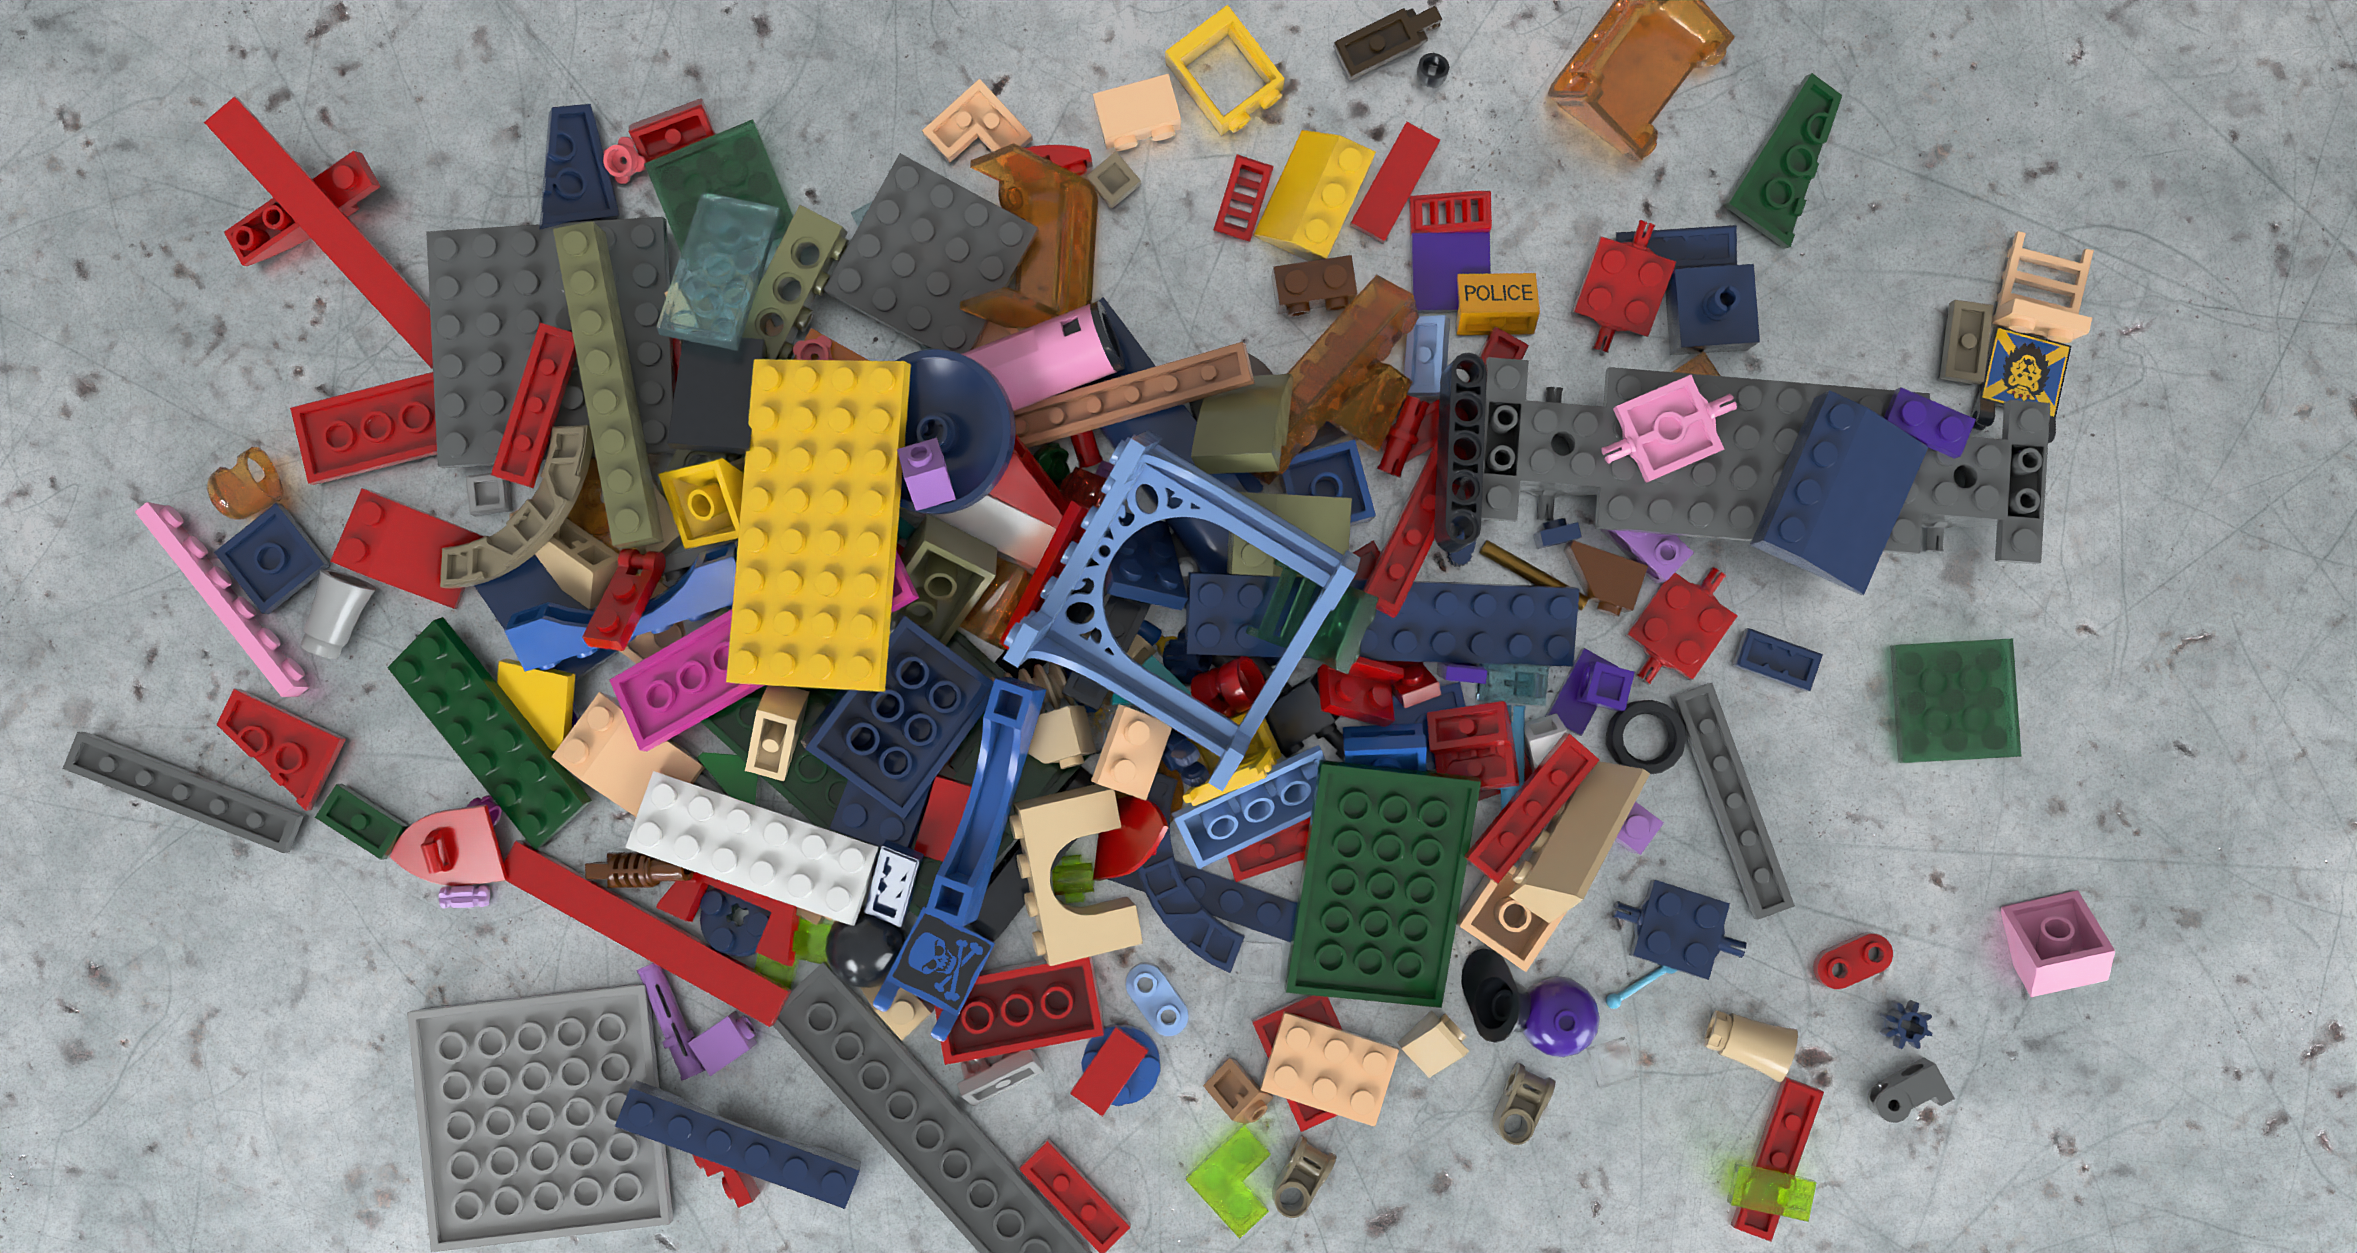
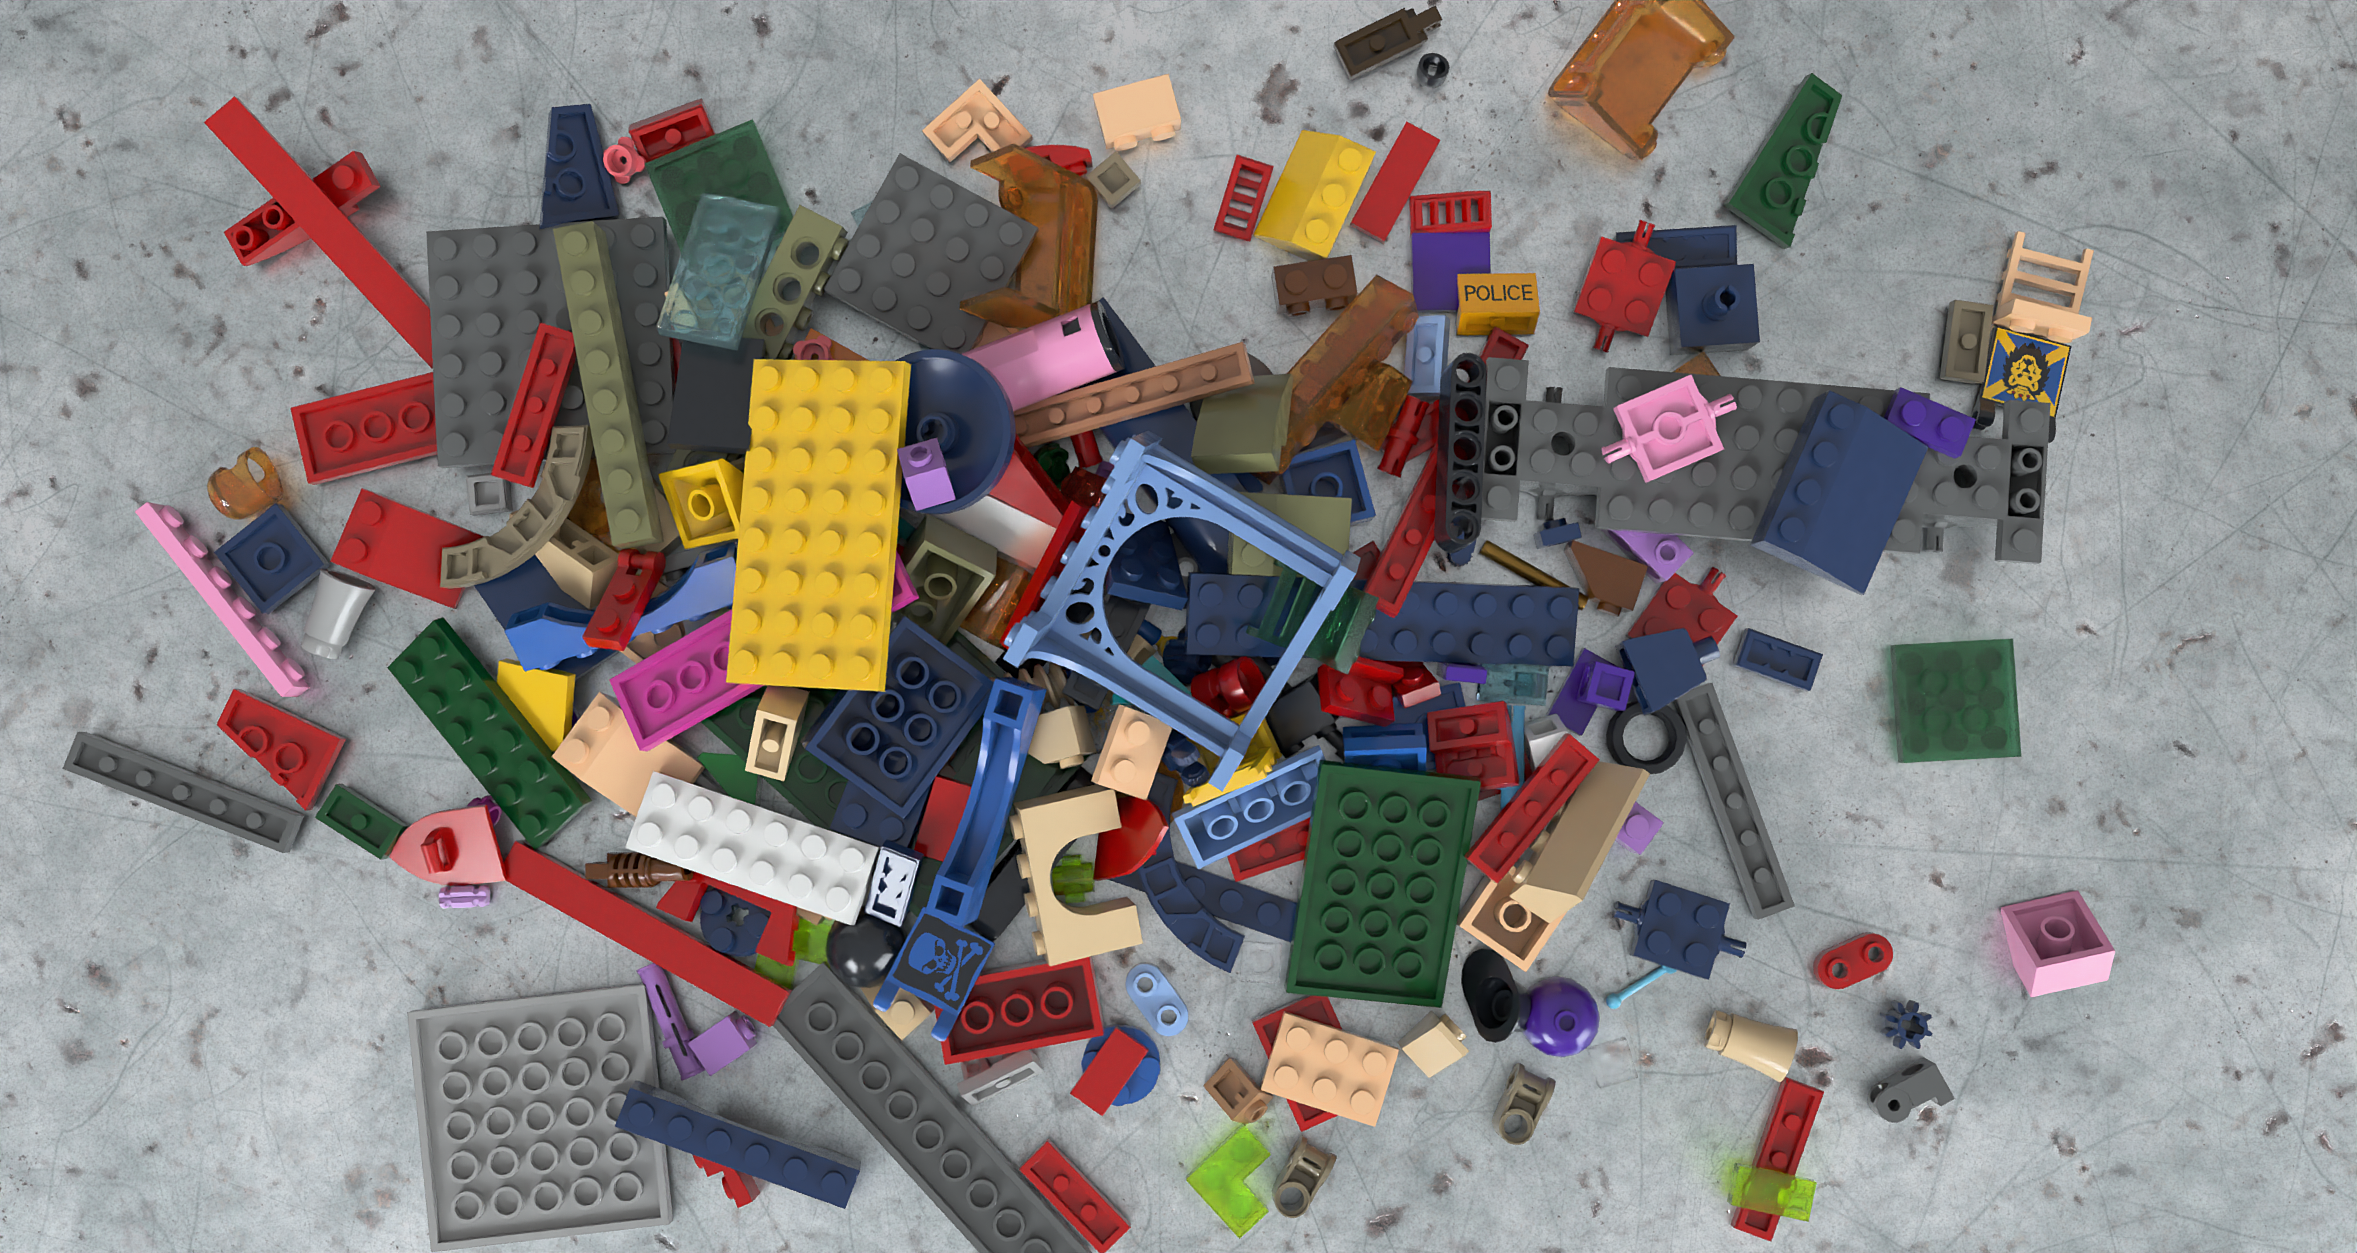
yellow window [1165,5,1285,136] -> none
none -> dark blue torso [1615,628,1720,716]

